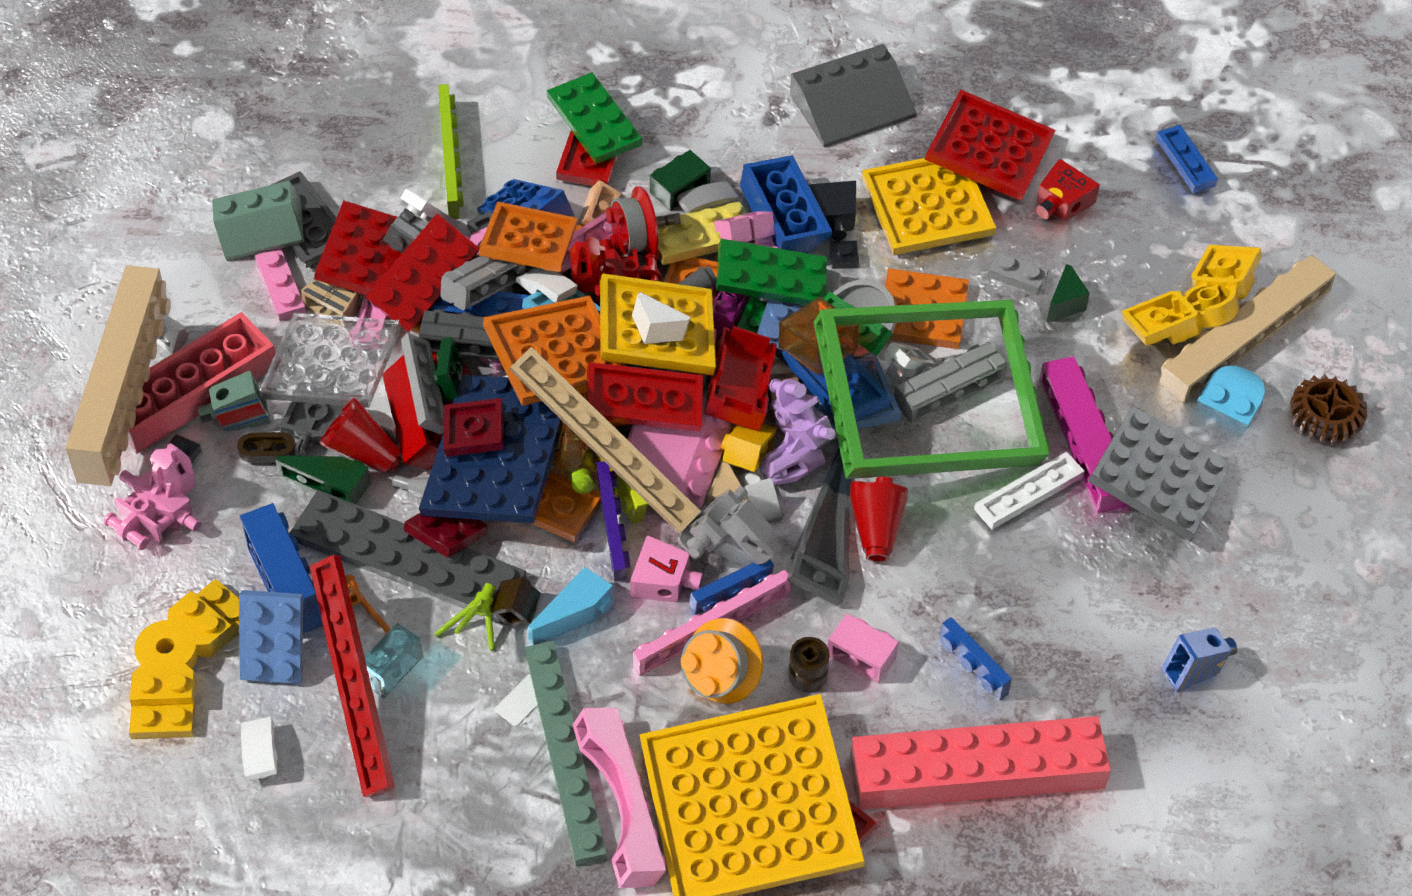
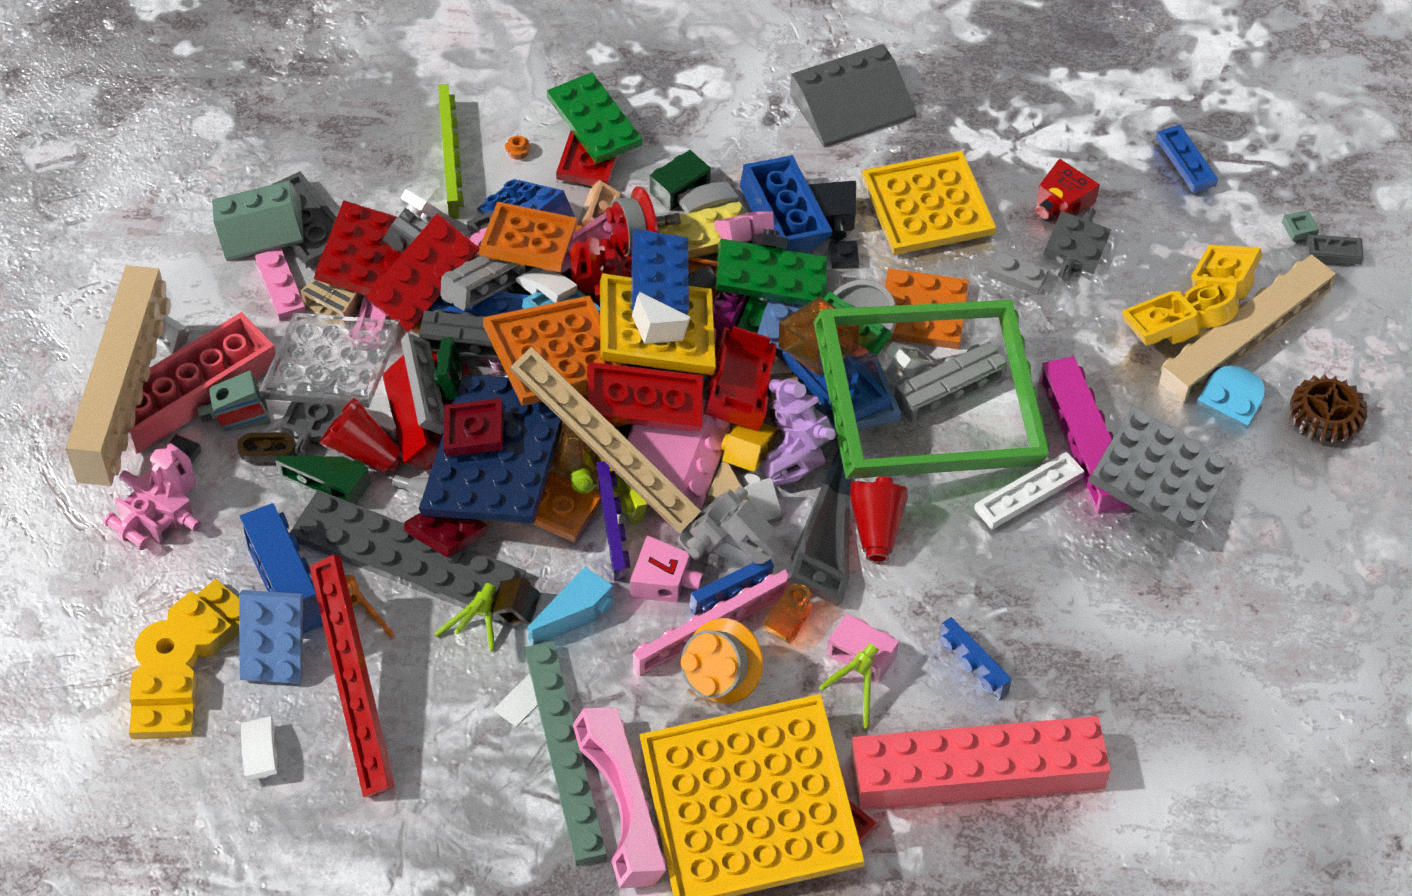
clear light blue brick [365,623,423,699] -> none
dark brown wheel [788,637,830,692] -> none
red plate [925,89,1056,201] -> none
dark green slope [1047,264,1090,322] -> none
torso [1161,627,1237,692] -> none
none -> orange plate [505,135,531,160]
none -> blue plate [631,229,689,315]
none -> black plate [751,229,788,249]
none -> clear orange piece [762,584,811,644]
none -> lime plant [819,642,879,729]
none -> dark grey plate [1043,207,1112,280]
none -> sand green plate [1282,210,1319,242]
none -> dark grey plate [1306,234,1364,265]

